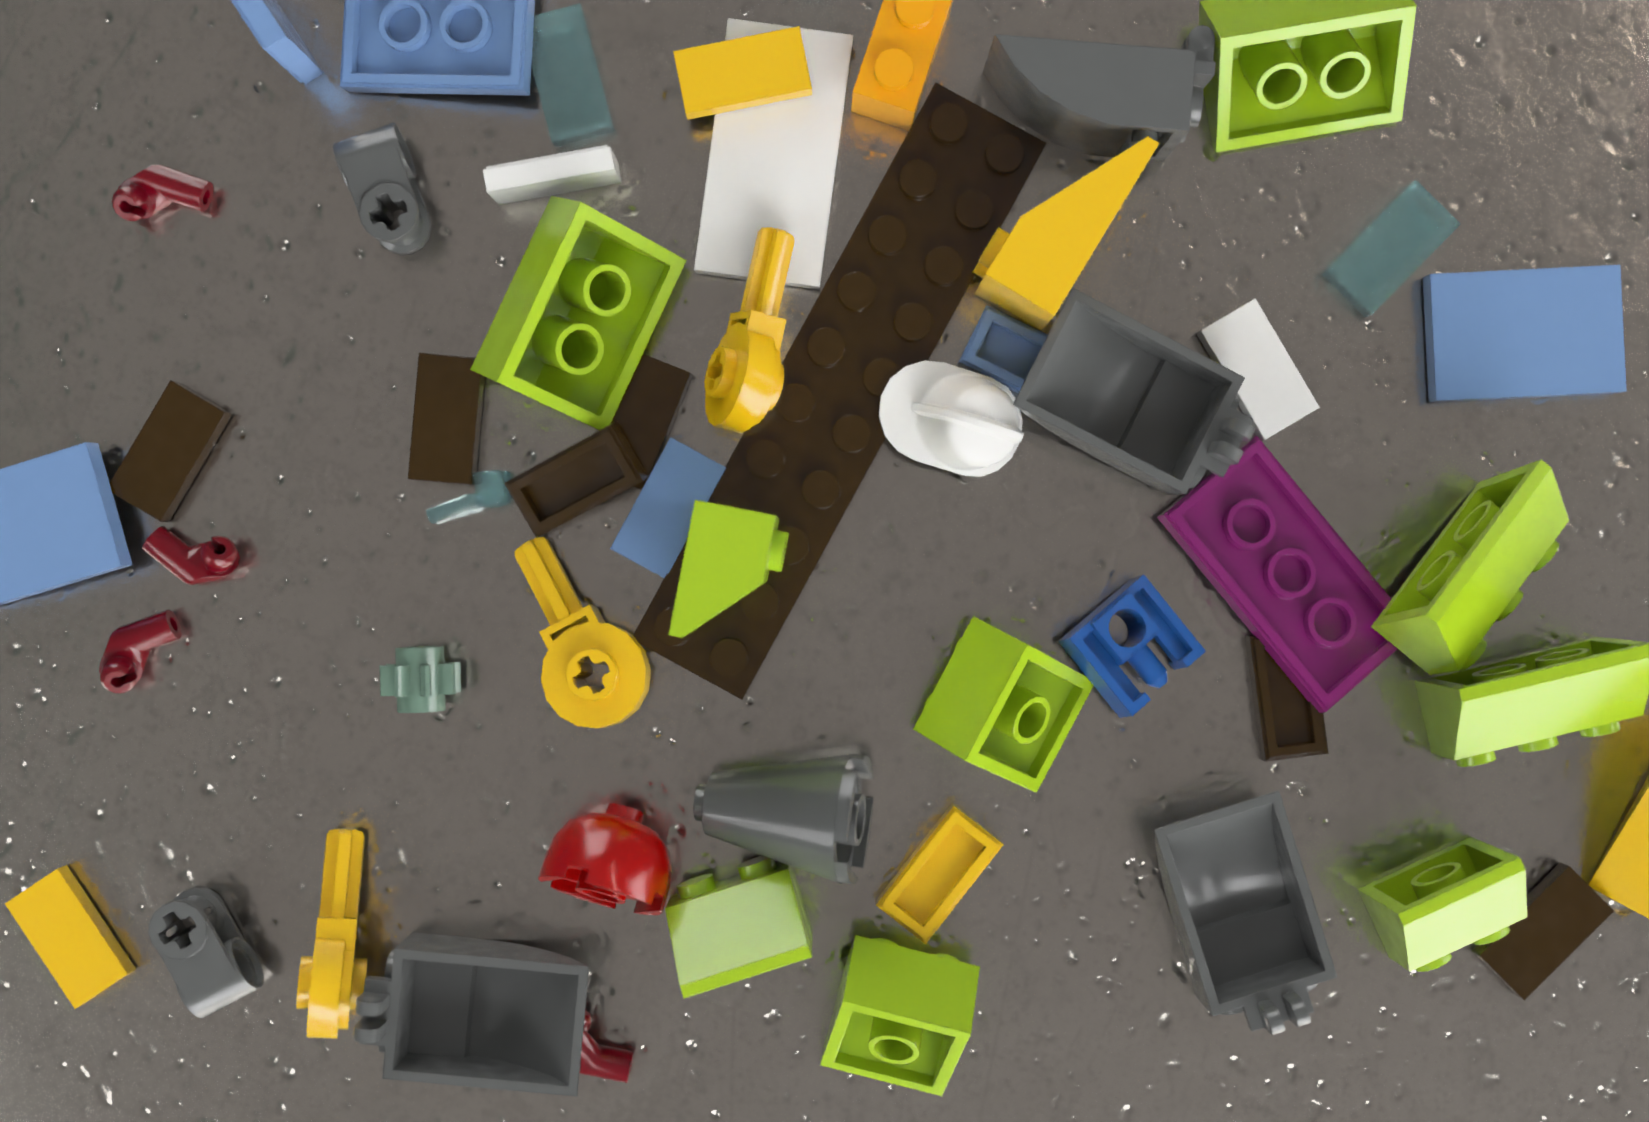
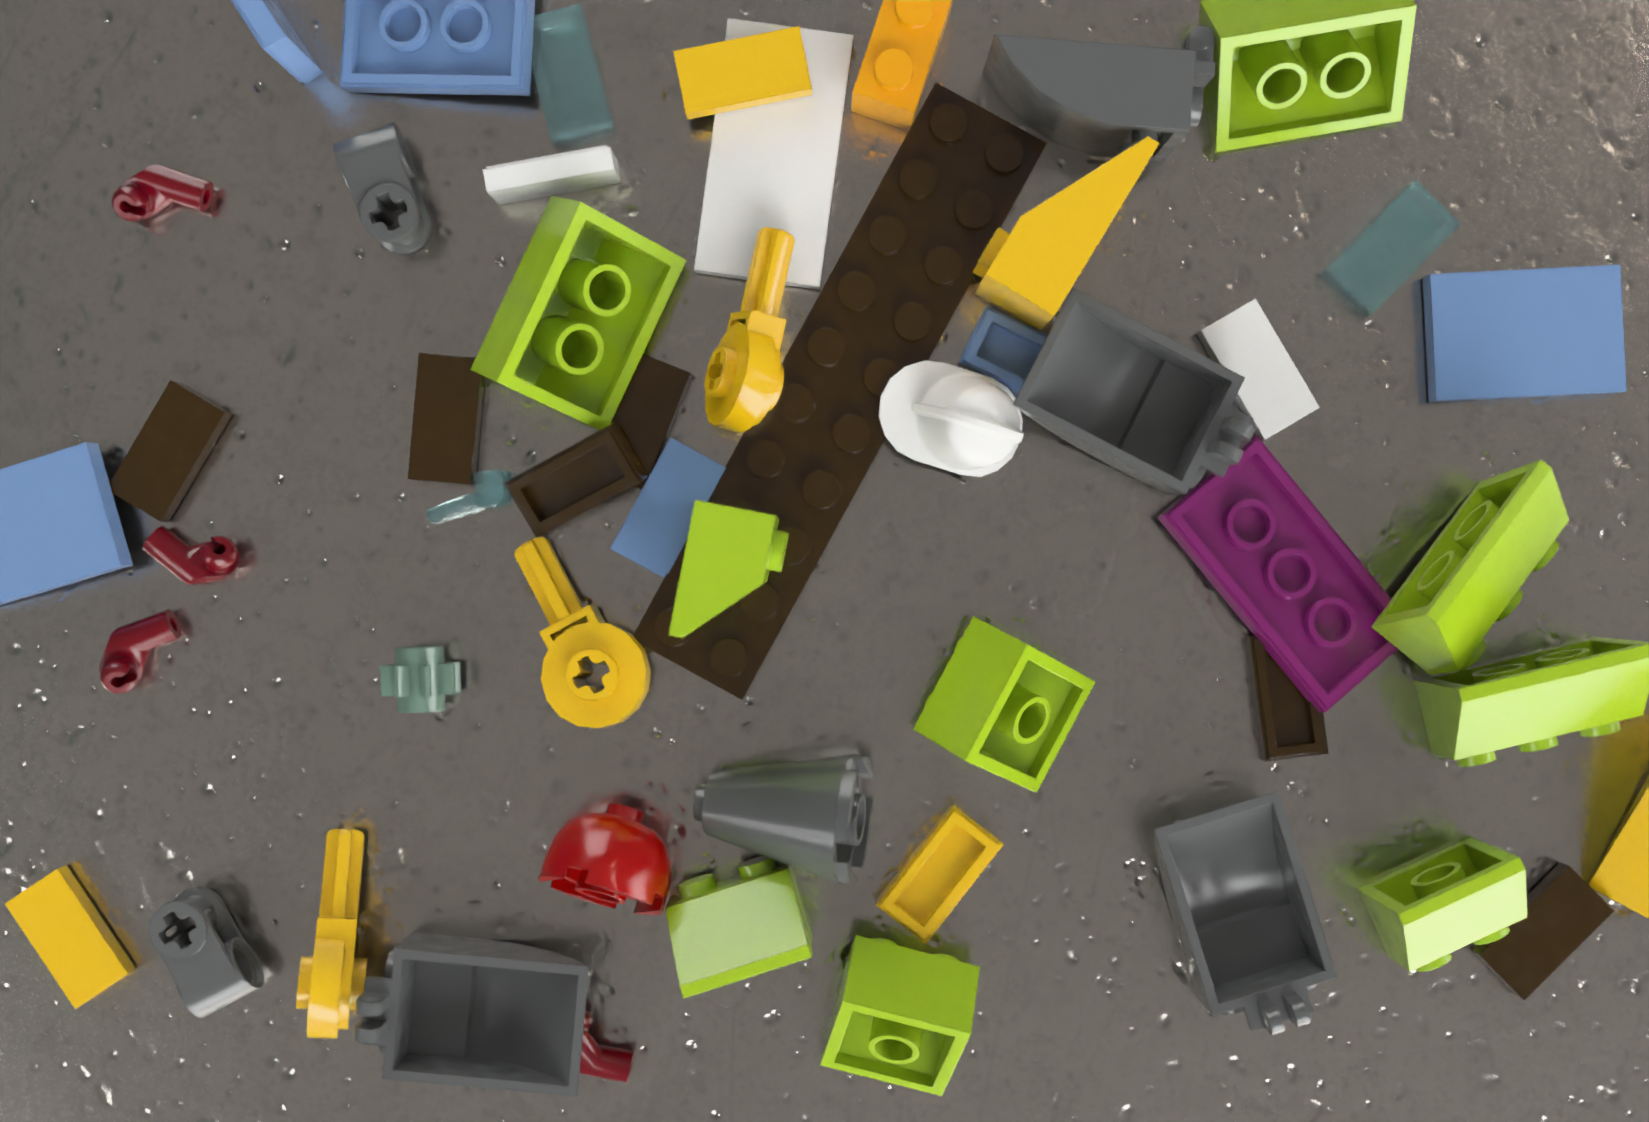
blue brick [1058,574,1206,718] -> none

